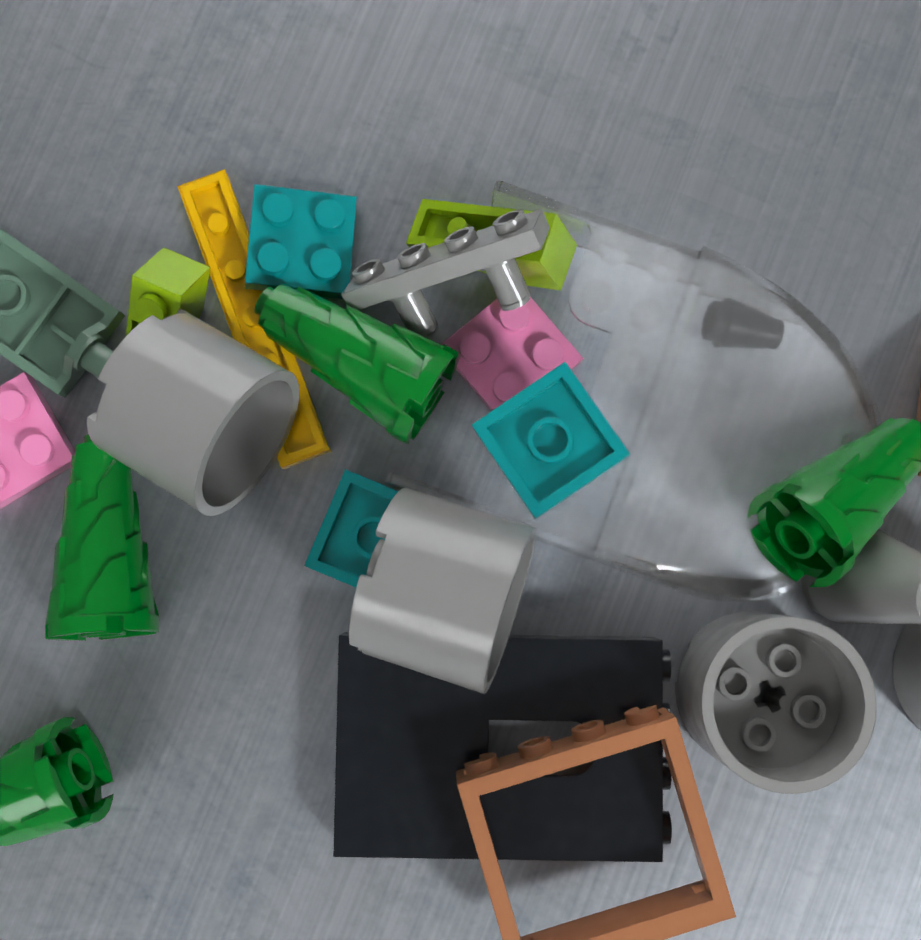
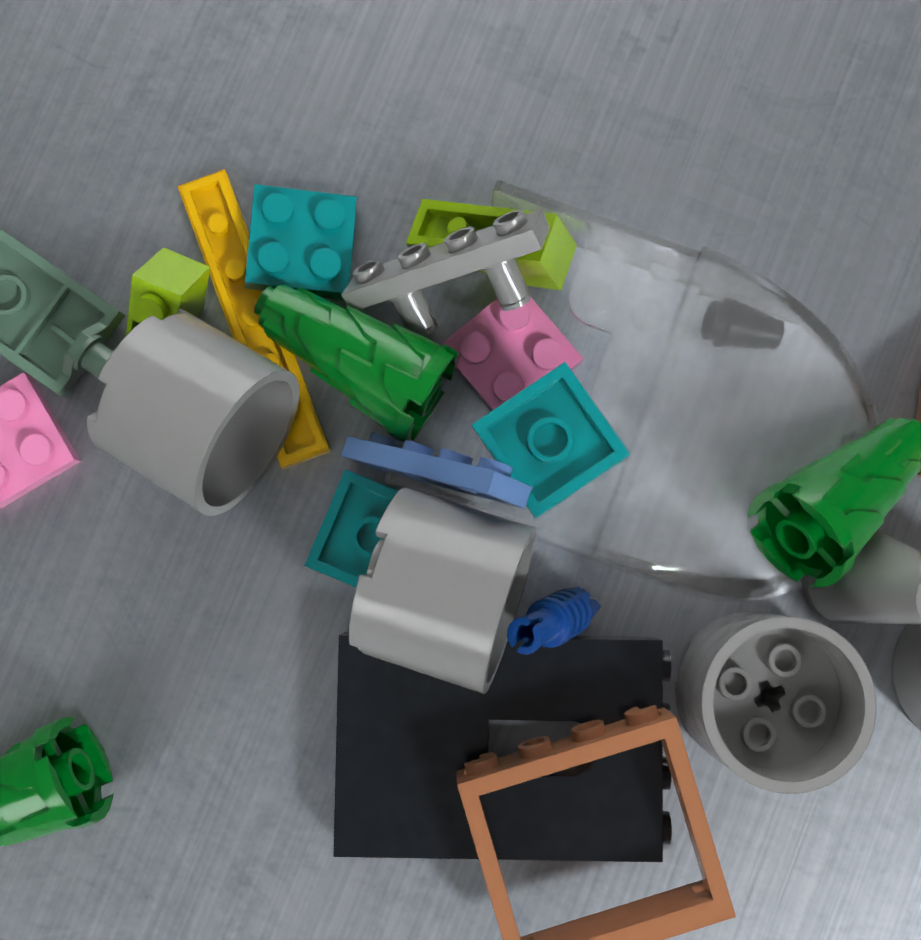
green cone [45,434,159,641] -> none
none -> medium blue plate [341,433,532,509]
none -> blue hinge [507,586,601,655]

